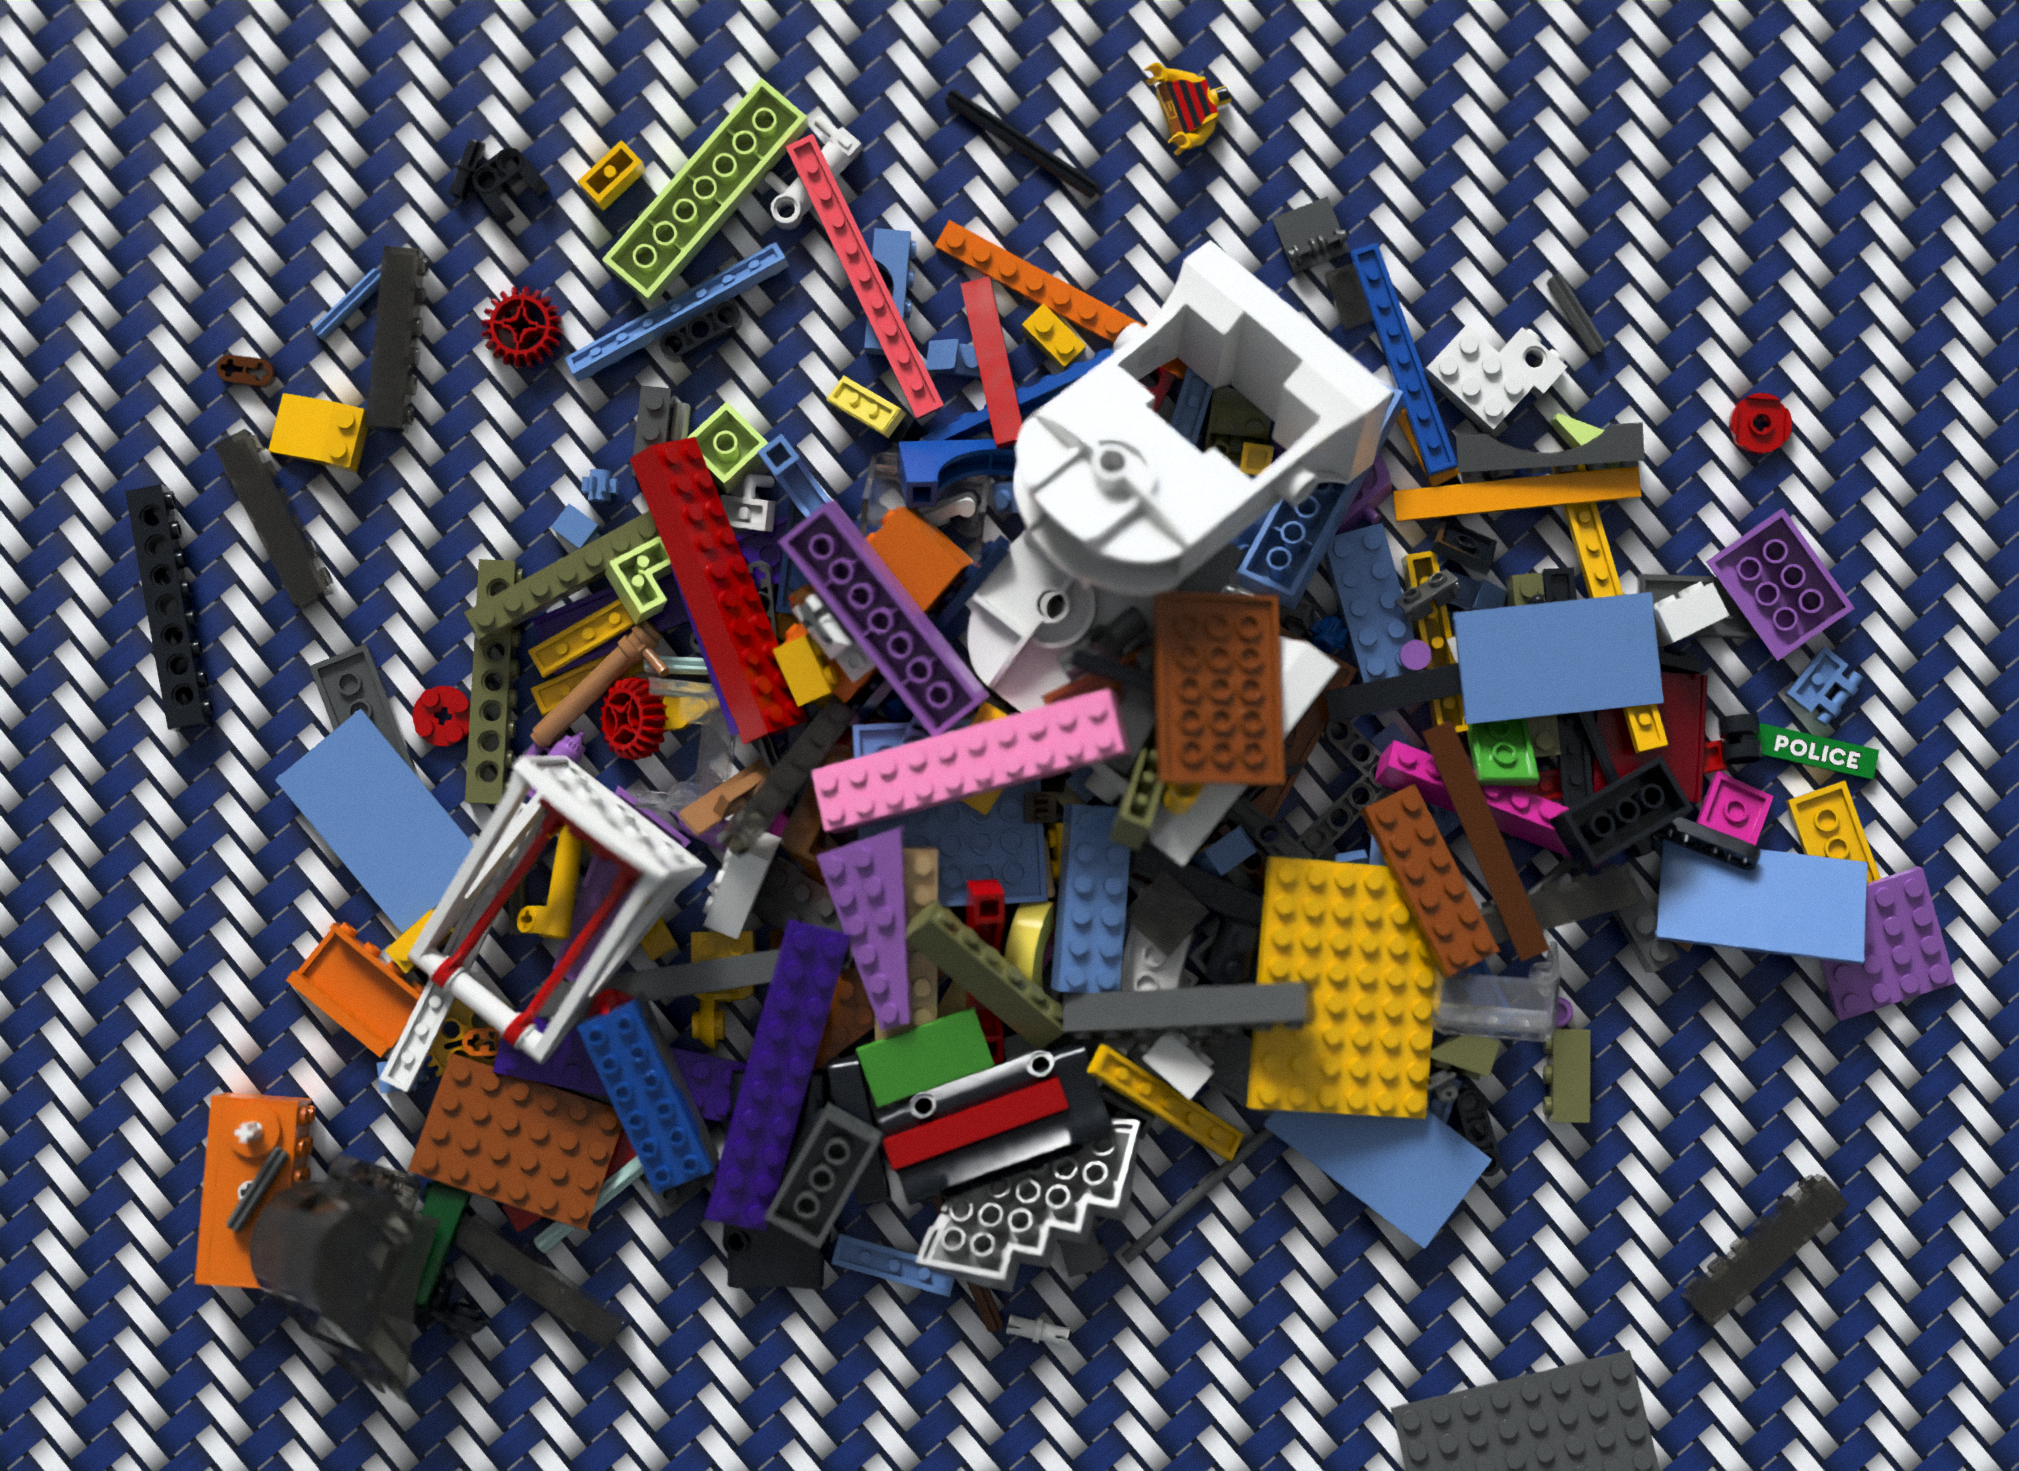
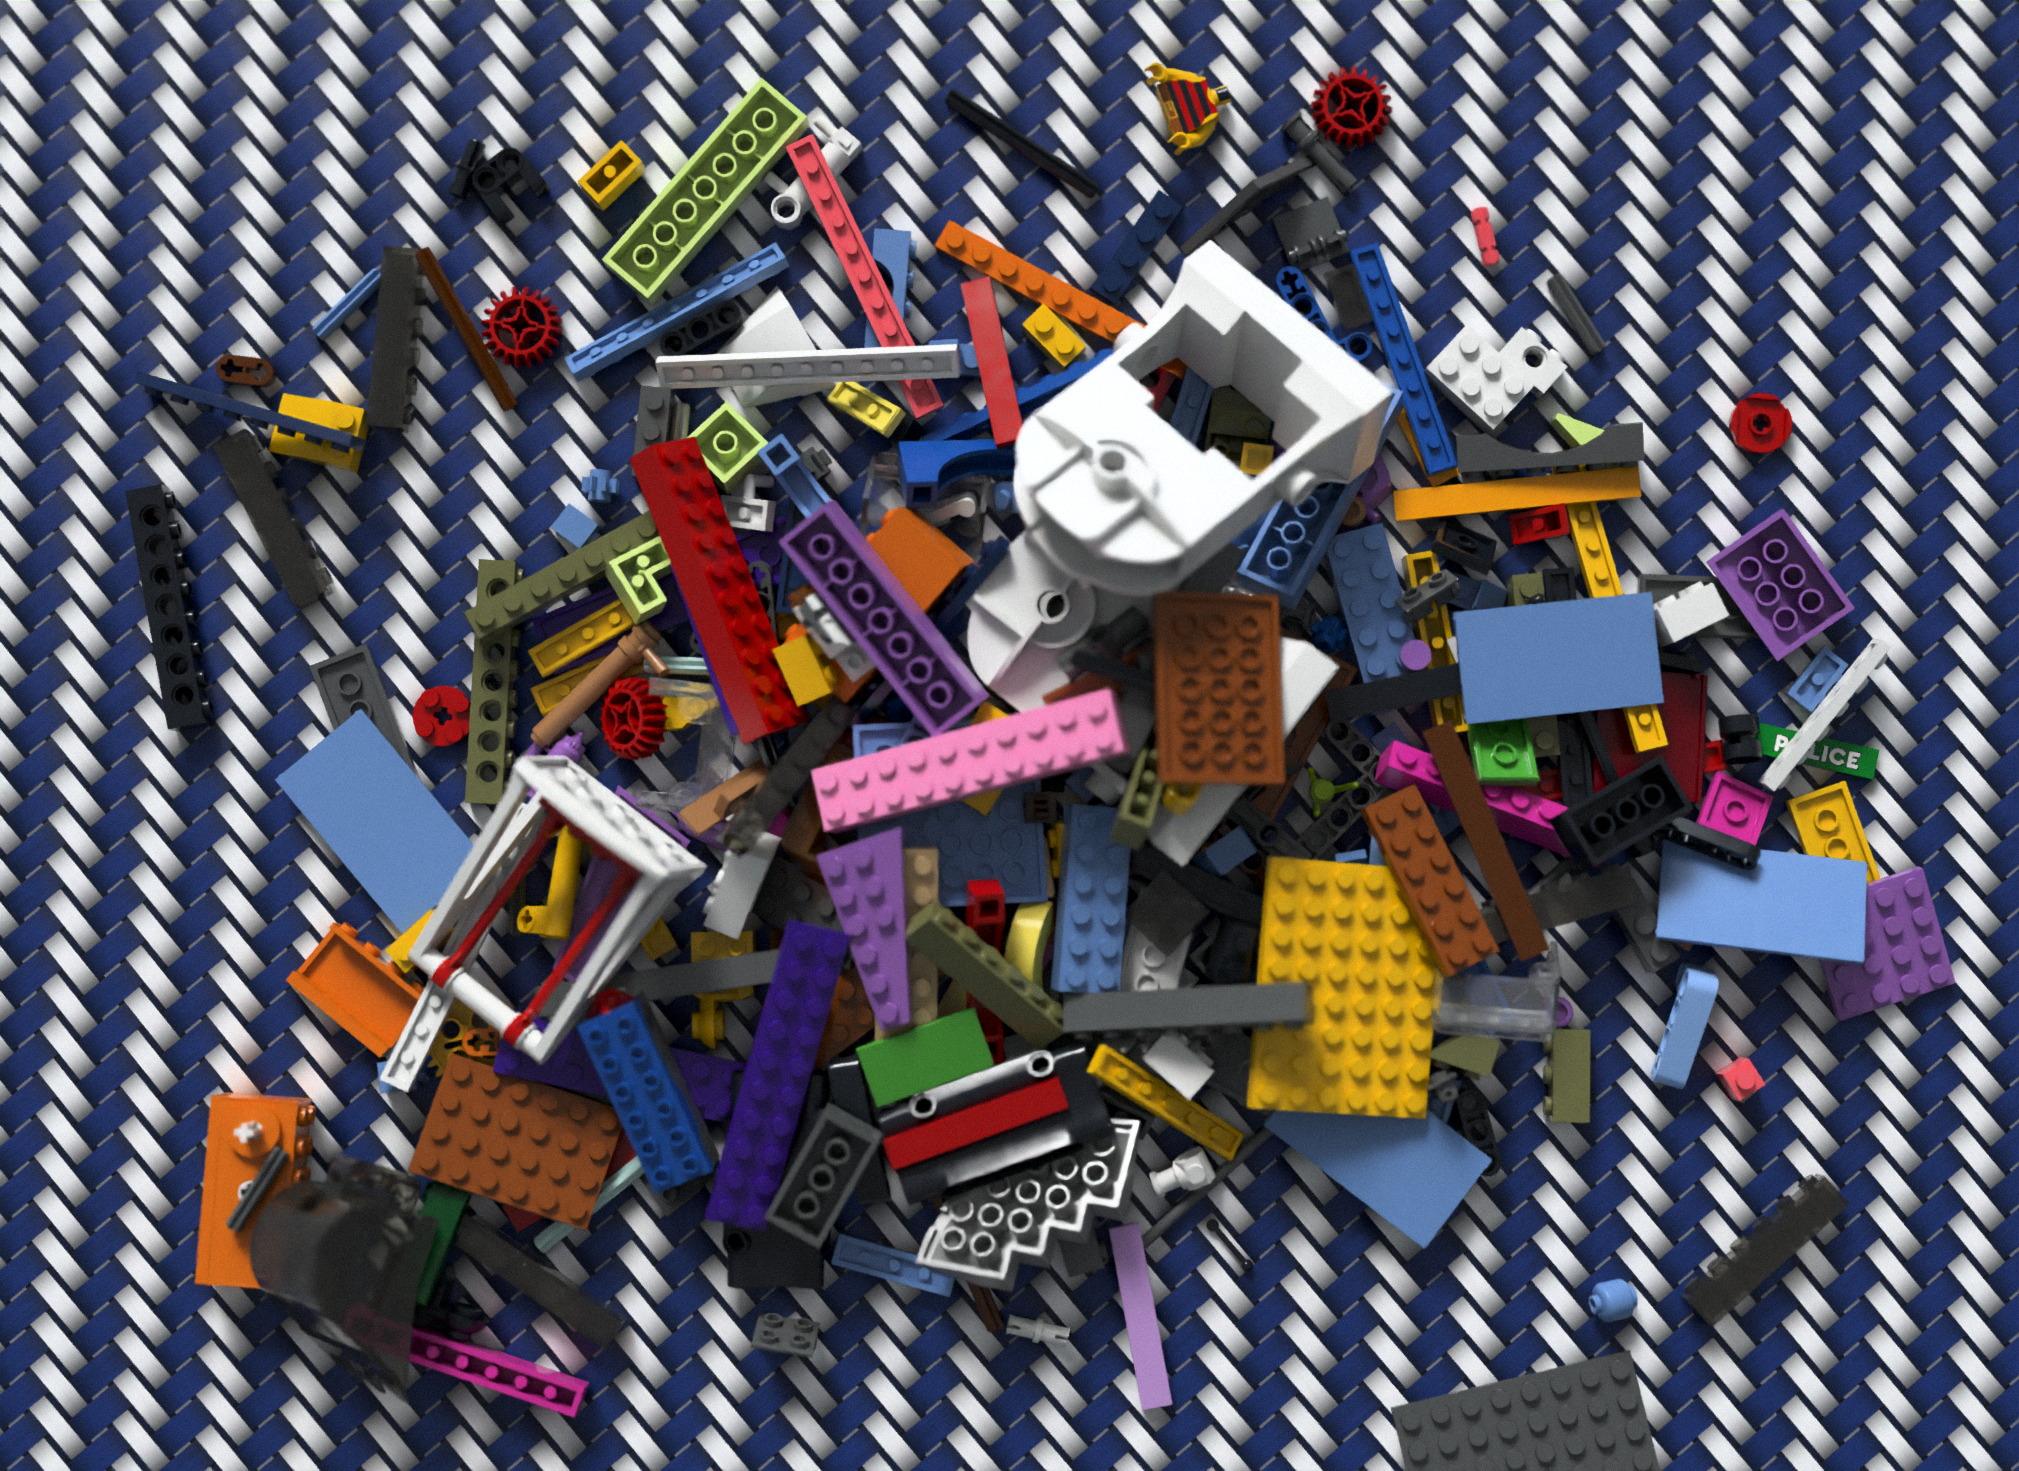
none -> dark blue plate [134,371,365,454]
none -> dark pink brick [339,1302,590,1418]
none -> reddish brown axle [415,247,518,412]
none -> white plate [655,344,961,389]
none -> white wedge [716,286,836,408]
none -> dark grey hinge [750,1313,820,1357]
none -> dark grey gear [799,447,832,483]
none -> dark blue plate [1090,190,1184,307]
none -> lavender tile [1108,1221,1173,1410]
none -> white connector [1149,1146,1216,1198]
none -> dark grey tile [1180,155,1317,256]
none -> black hinge [1206,1219,1253,1271]
none -> blue beam [1273,266,1372,364]
none -> dark grey pin [1280,111,1358,193]
none -> lime plant [1308,767,1359,817]
none -> red gear [1310,66,1392,149]
none -> medium nougat tile [1341,497,1366,528]
none -> coral axle [1471,207,1500,266]
none -> red slope [1508,503,1570,545]
none -> medium blue head [1589,1279,1638,1322]
none -> light blue beam [1651,961,1719,1090]
none -> coral brick [1715,1057,1766,1101]
none -> white plate [1757,639,1891,791]

